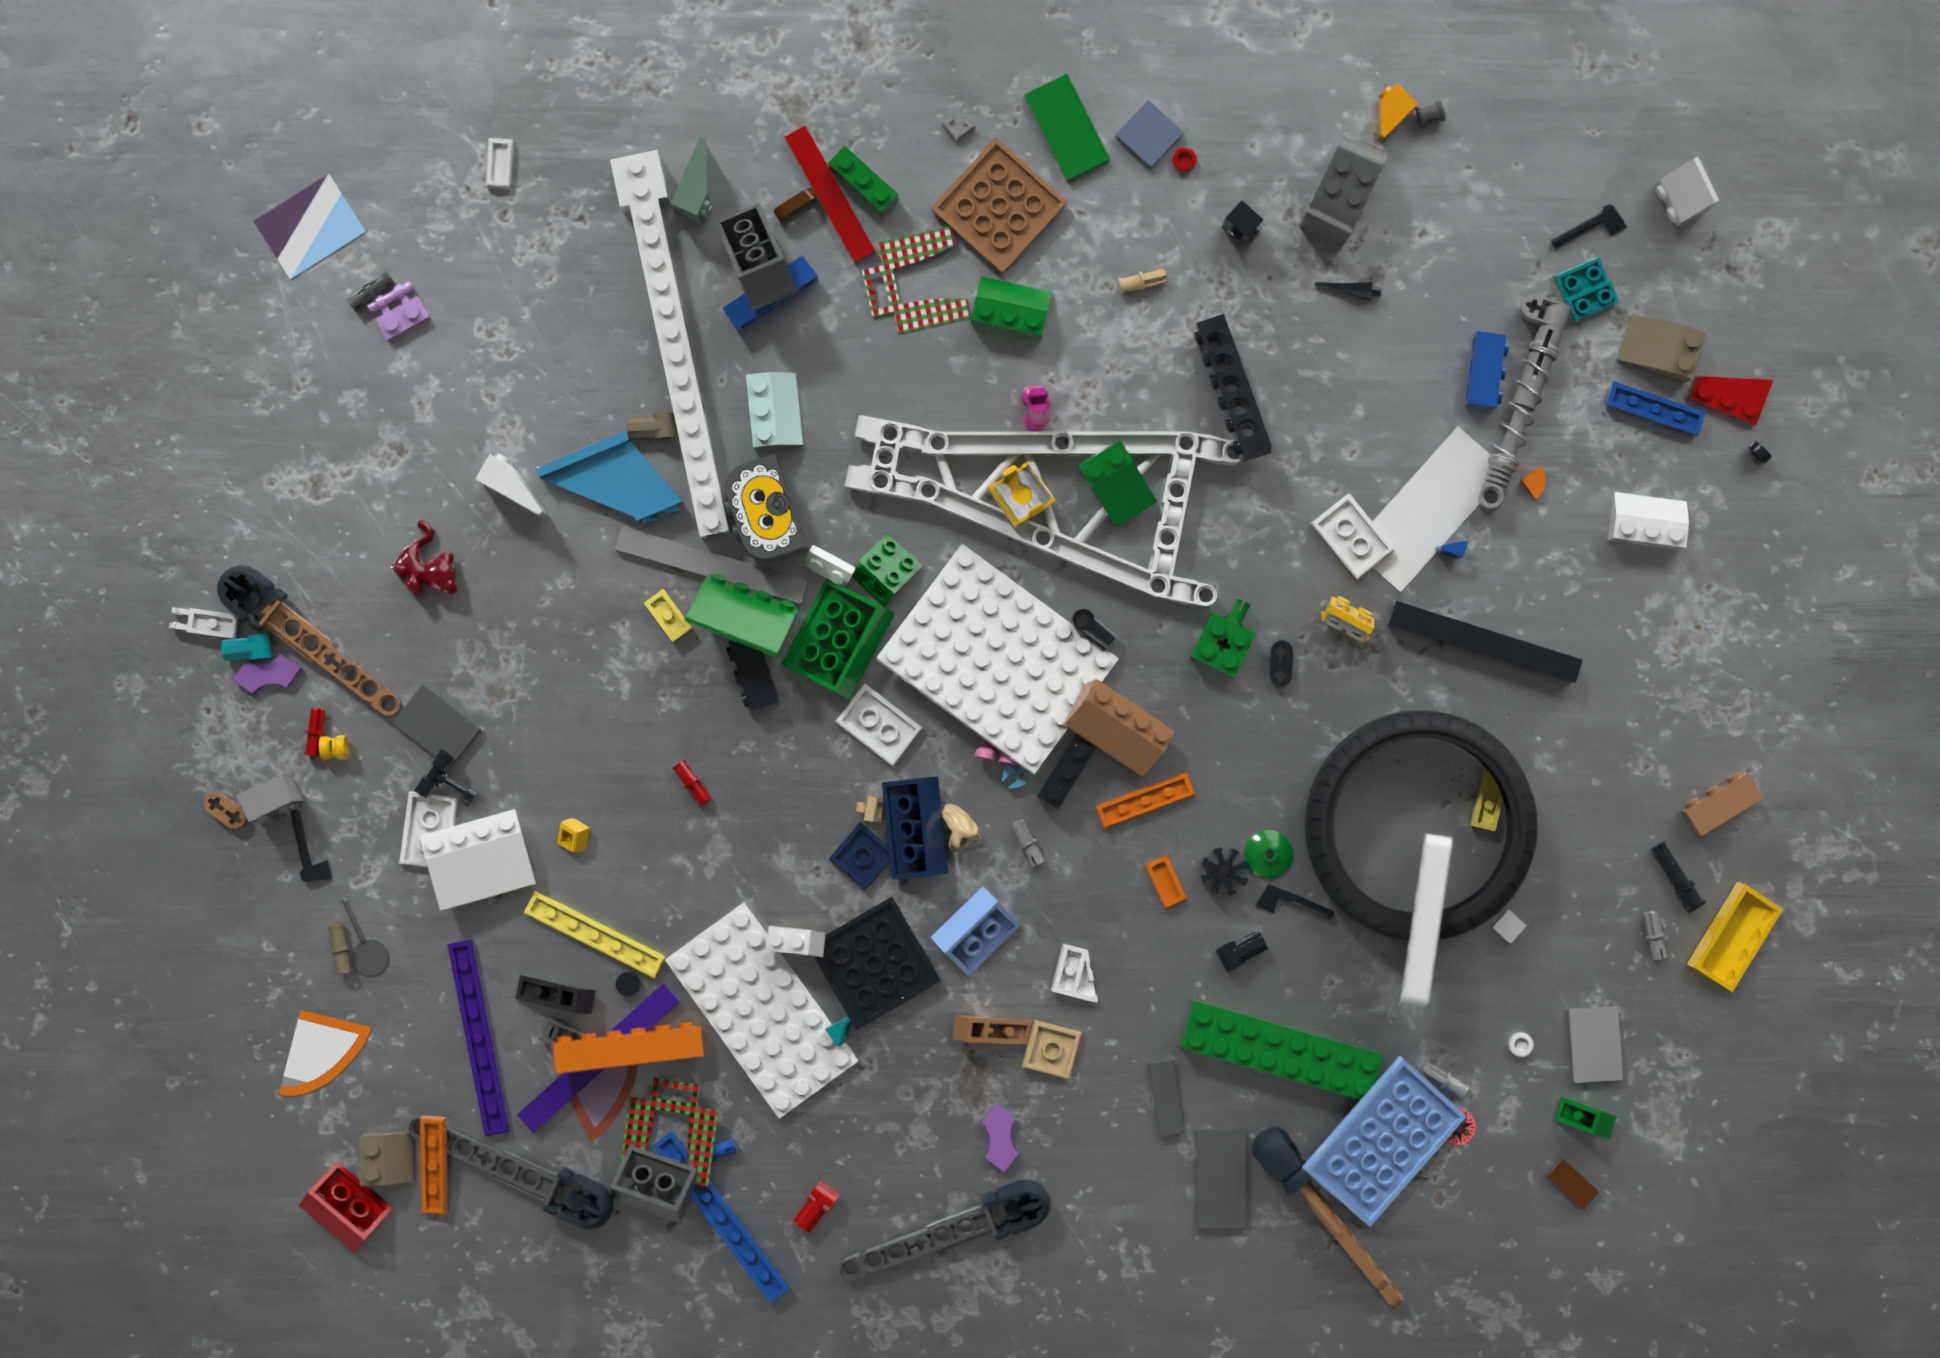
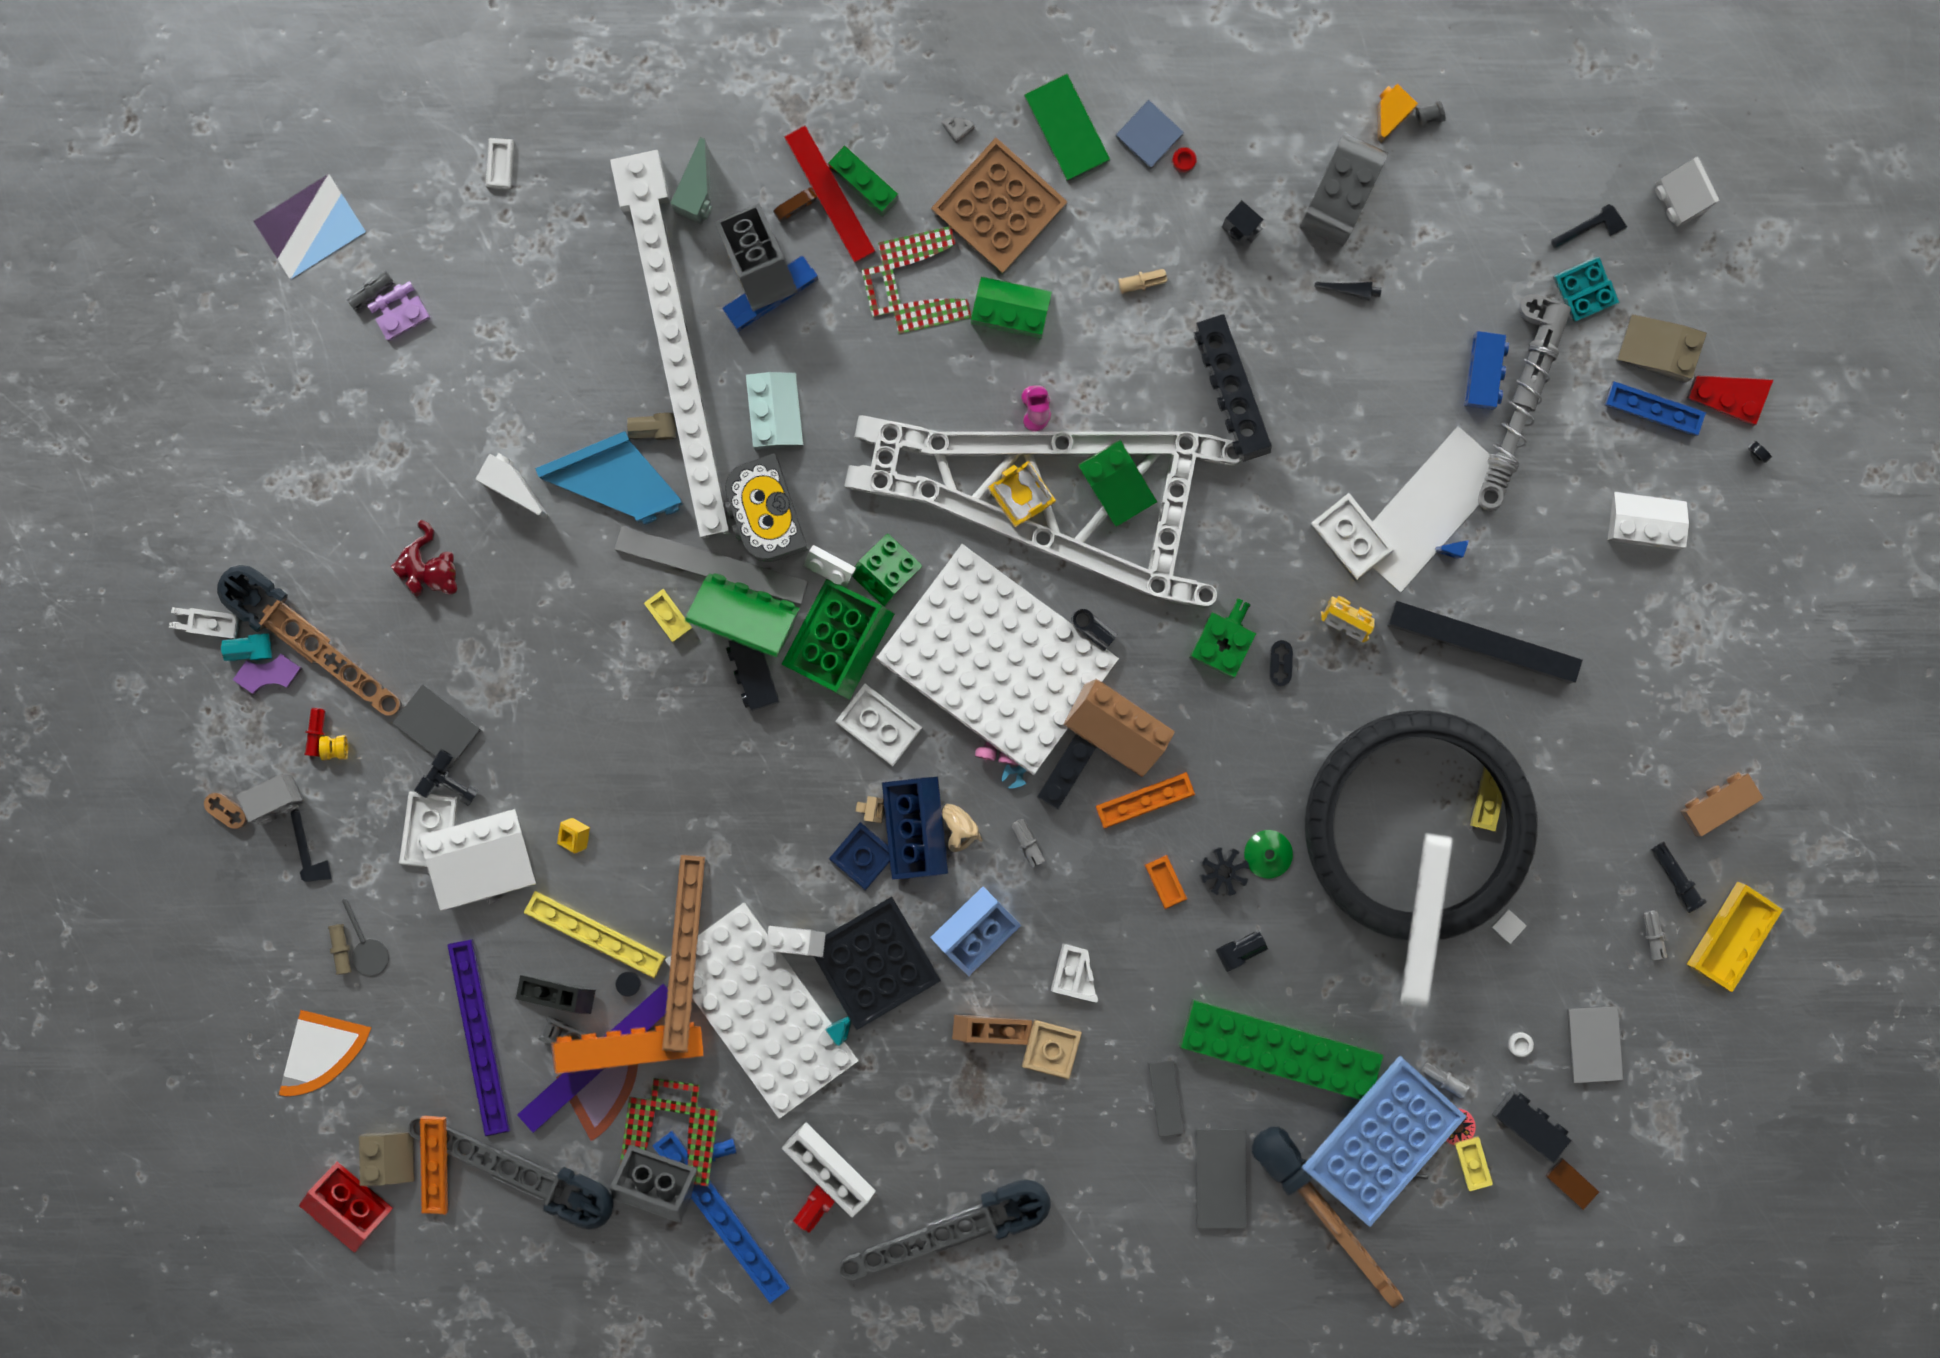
red axle [672,760,711,806] -> none
medium lavender tile [981,1103,1019,1173] -> none
black piece [1256,881,1334,919] -> none
orange tile [1520,466,1546,500] -> none
green slope [1554,1097,1617,1140] -> none
none -> medium nougat tile [662,855,705,1053]
none -> white brick [782,1122,876,1217]
none -> light yellow plate [1454,1136,1493,1192]
none -> black brick [1492,1092,1572,1163]

